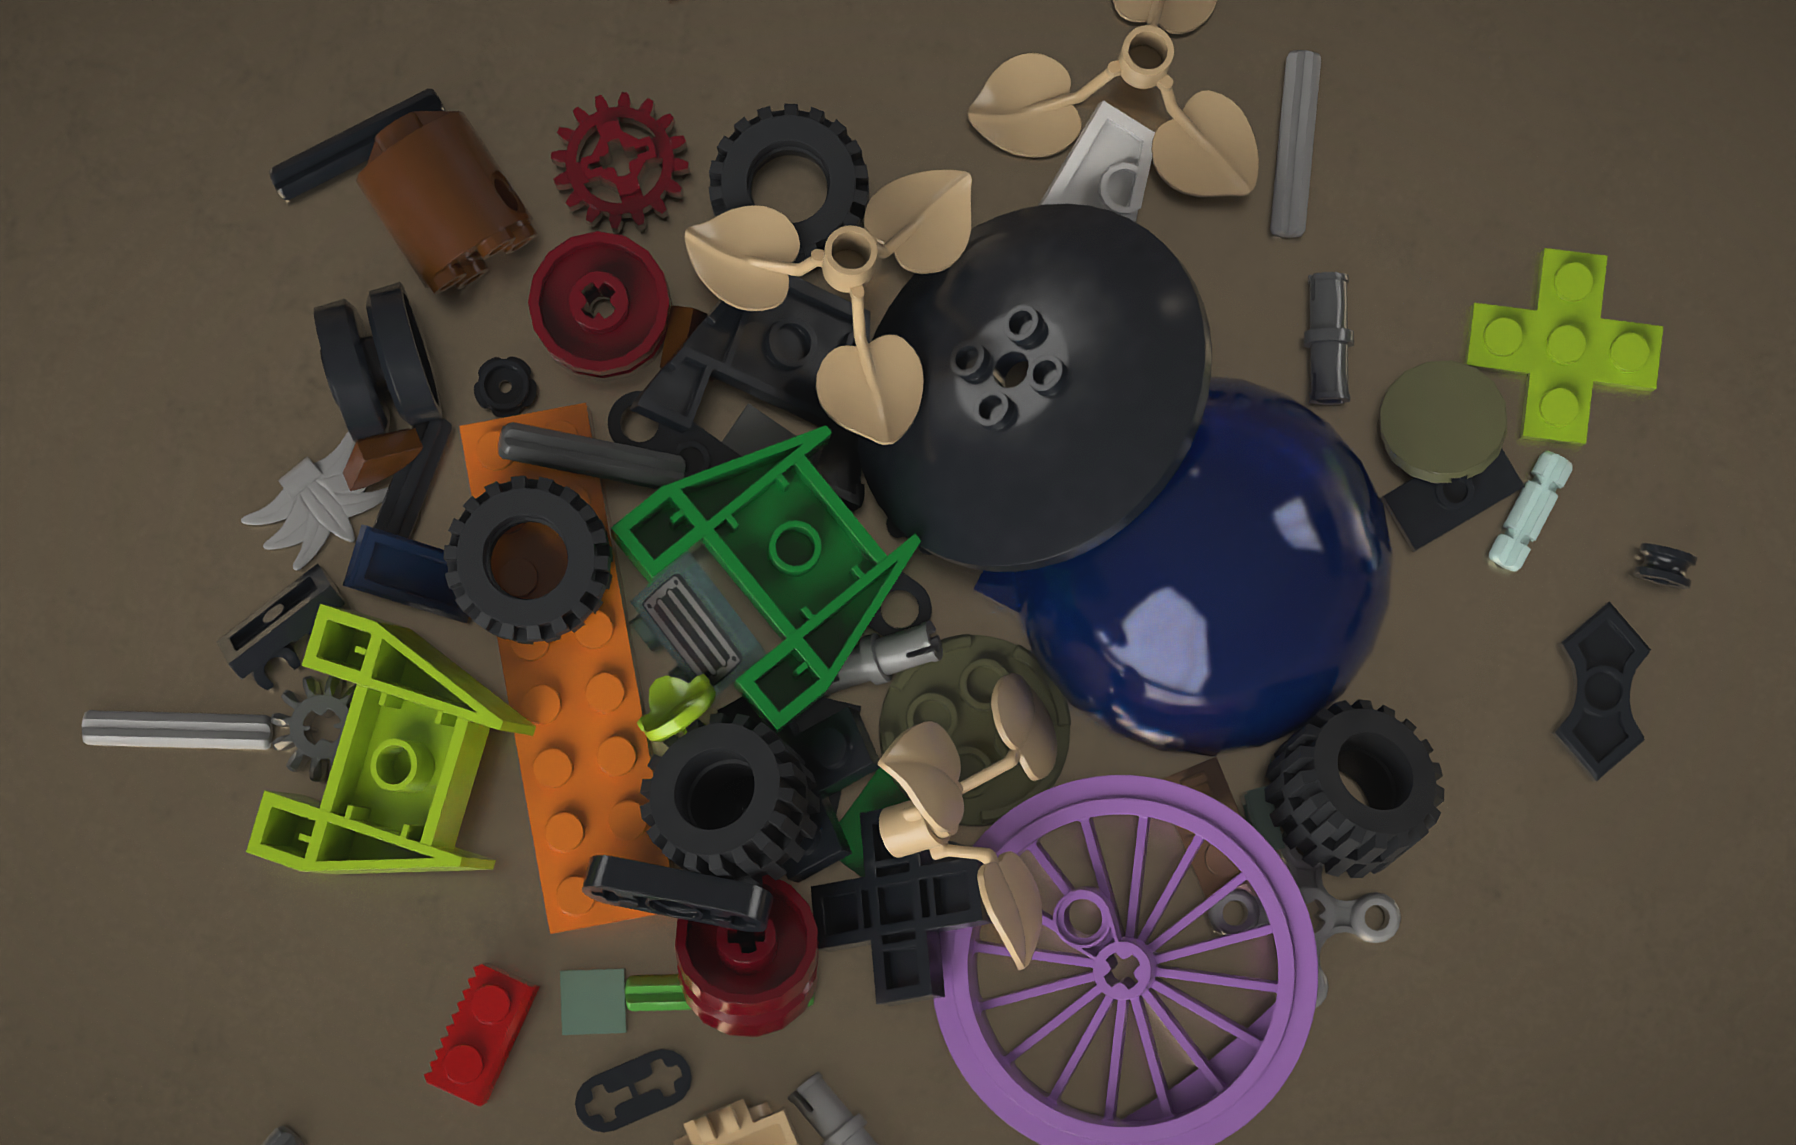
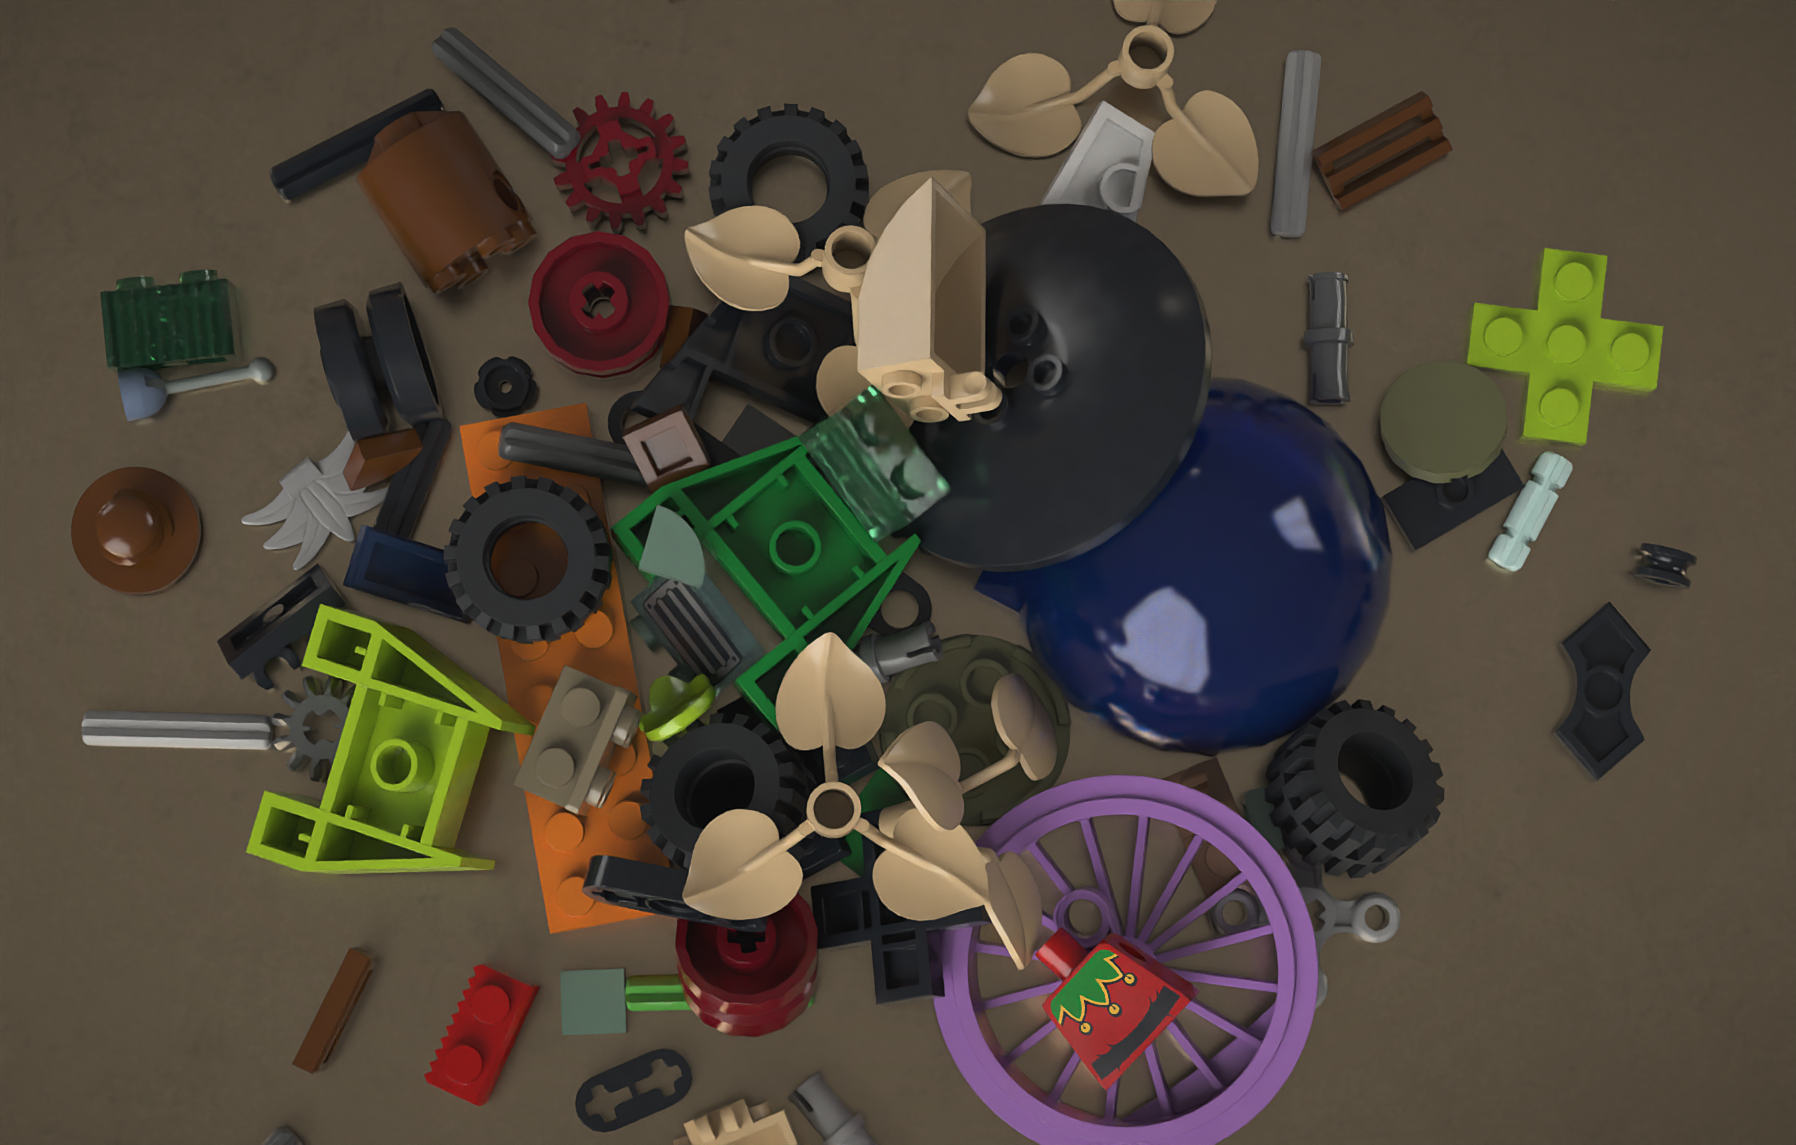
none -> reddish brown plate [71,467,201,595]
none -> clear green brick [100,270,243,374]
none -> hinge [117,357,274,421]
none -> reddish brown tile [292,947,378,1074]
none -> dark grey axle [432,27,581,159]
none -> dark tan bracket [513,665,643,816]
none -> plate [623,403,711,493]
none -> sand green tile [638,505,705,588]
none -> tan plant [682,632,990,921]
none -> clear green brick [798,384,951,543]
none -> tan piece [857,177,1002,423]
none -> red torso [1035,927,1200,1091]
none -> reddish brown tile [1311,91,1453,210]

